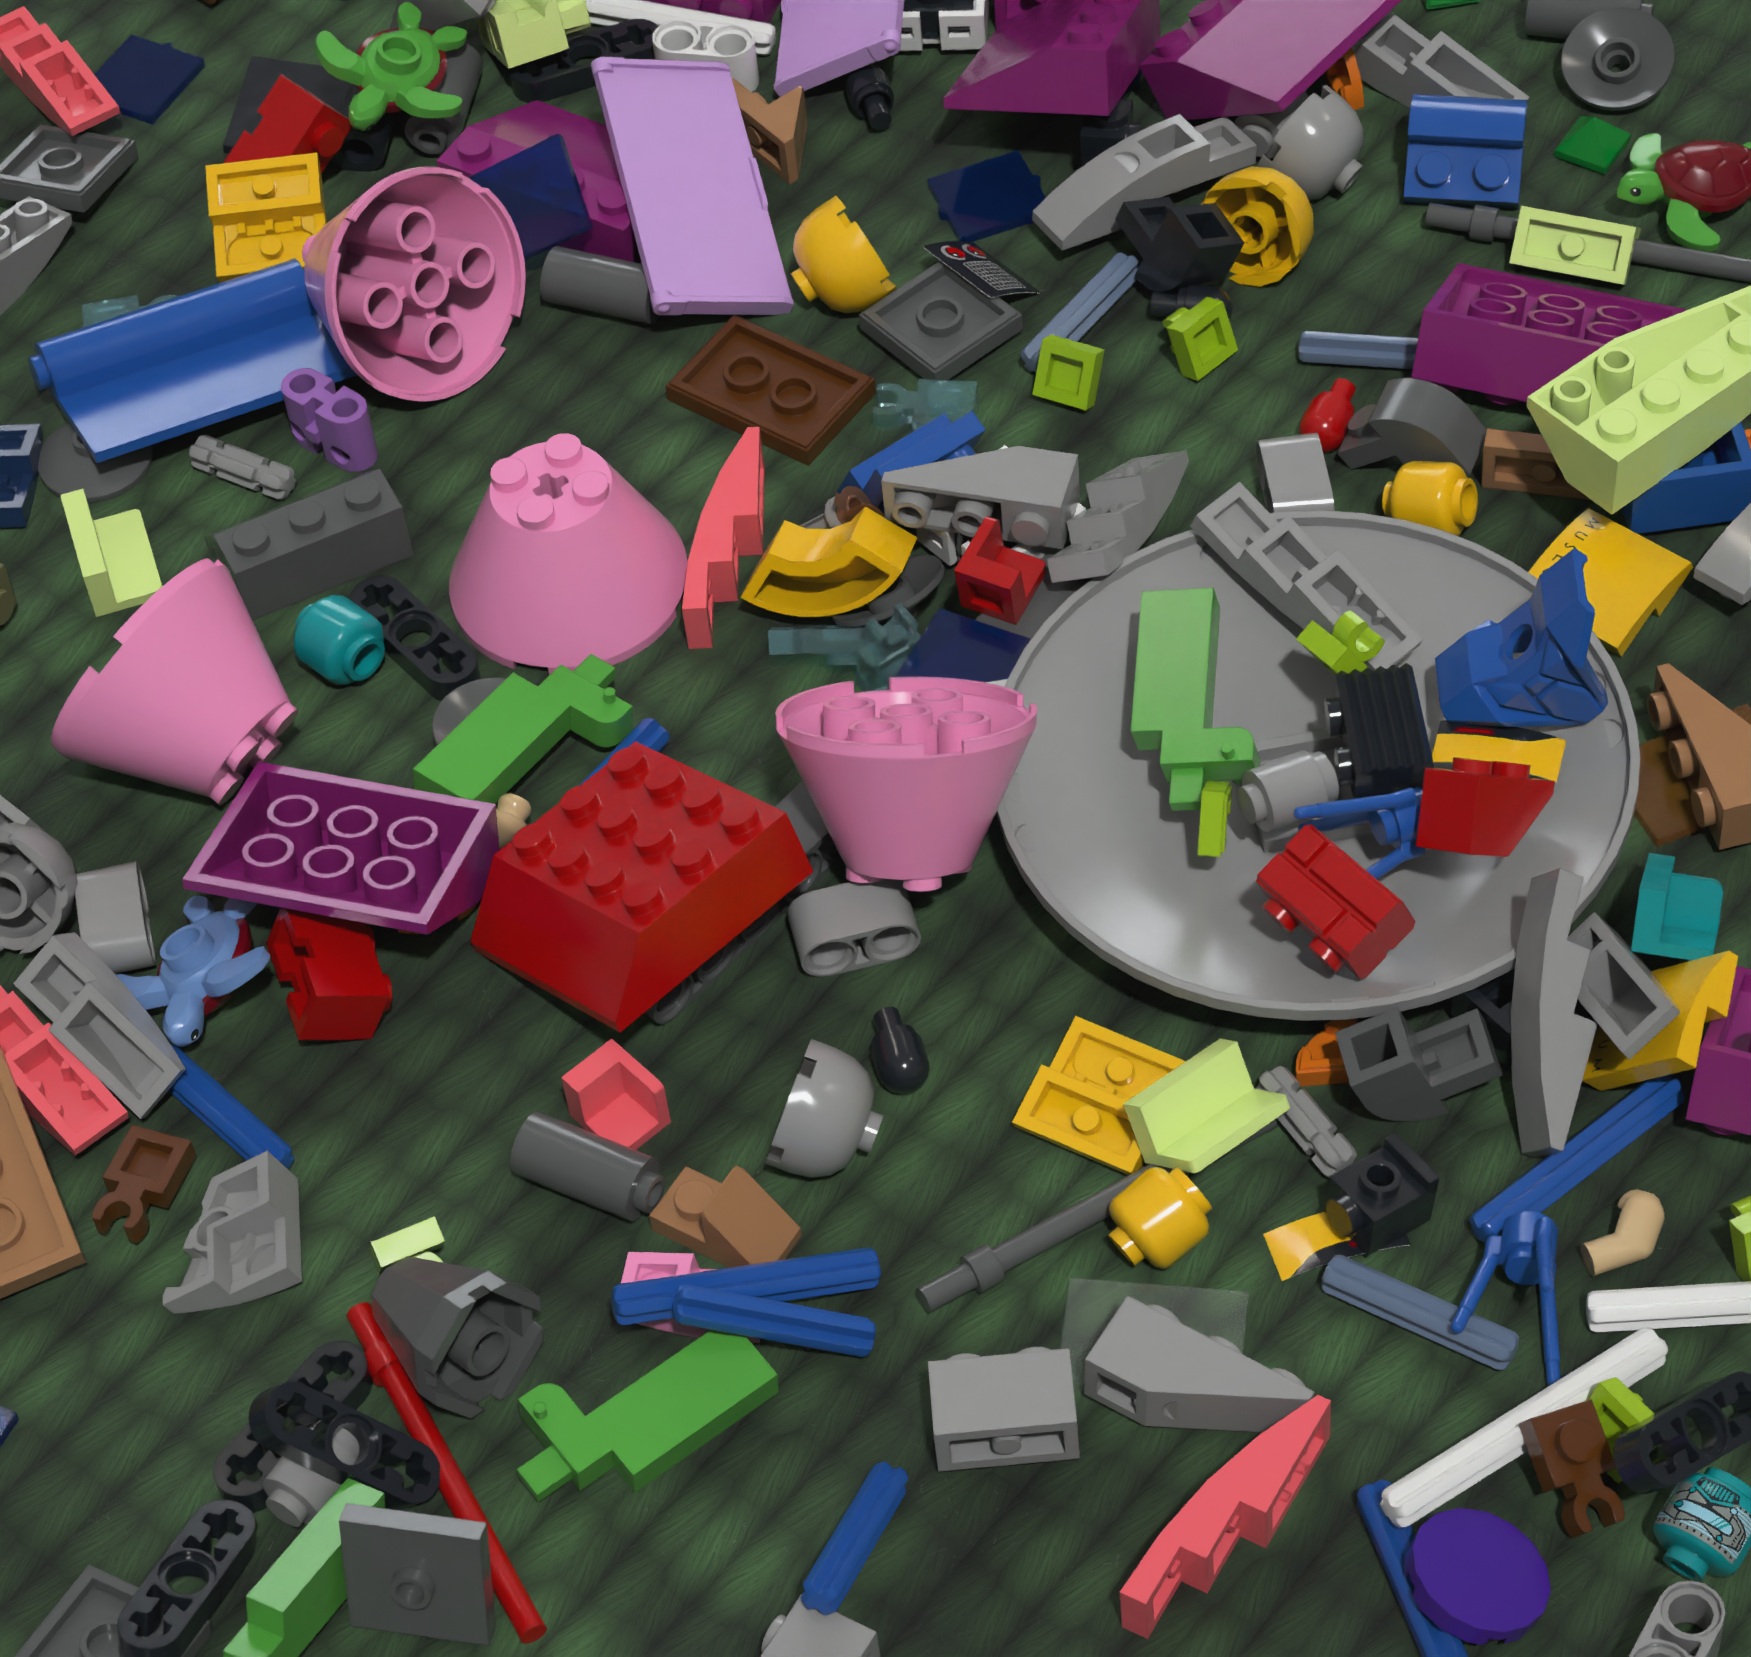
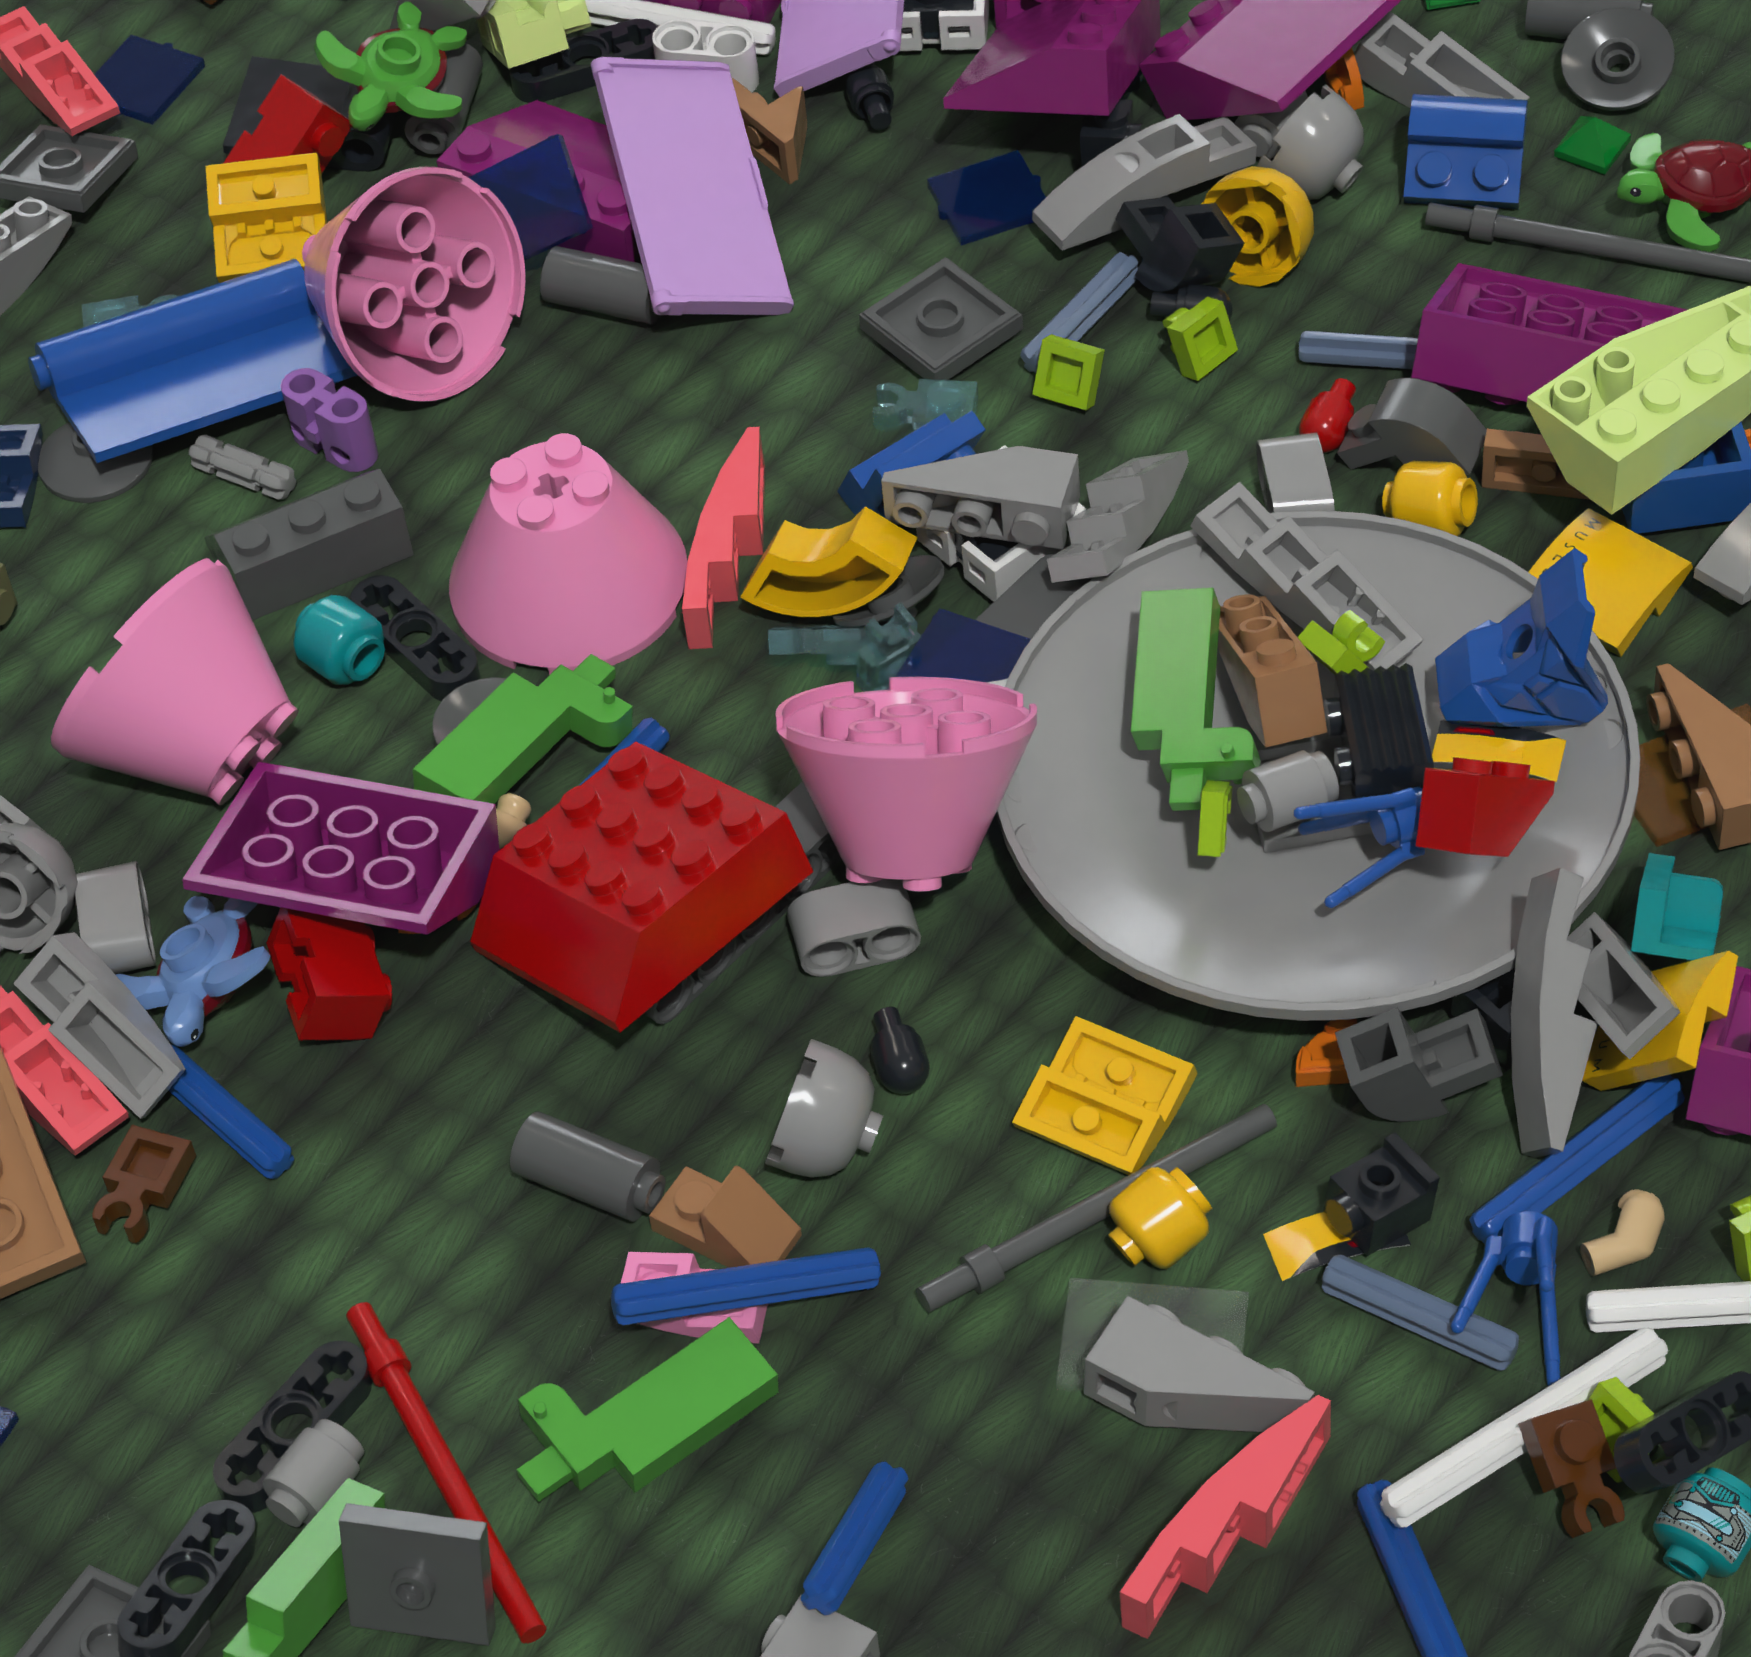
yellowish green panel [60,489,162,617] -> none
light grey slope [163,1151,302,1314] -> none
black beam [249,1381,440,1510] -> none
tile [369,1216,445,1273] -> none
dark grey cone [371,1256,543,1419] -> none
coral panel [561,1039,671,1150] -> none
reddish brown tile [666,315,876,466] -> none
blue axle [672,1284,876,1357] -> none
yellow cylinder [791,196,897,314] -> none
pearl gold piece [800,486,885,529] -> none
black sticker [924,241,1041,298] -> none
light grey brick [928,1347,1080,1472] -> none
red panel [954,516,1047,625] -> none
yellowish green panel [1123,1039,1290,1173] -> none
red brick [1256,824,1416,979] -> none
light grey axle [1256,1066,1357,1178] -> none
dark purple tile [1404,1508,1551,1645] -> none
yellowish green panel [1509,206,1641,285] -> none
none -> medium nougat slope [1218,594,1327,748]

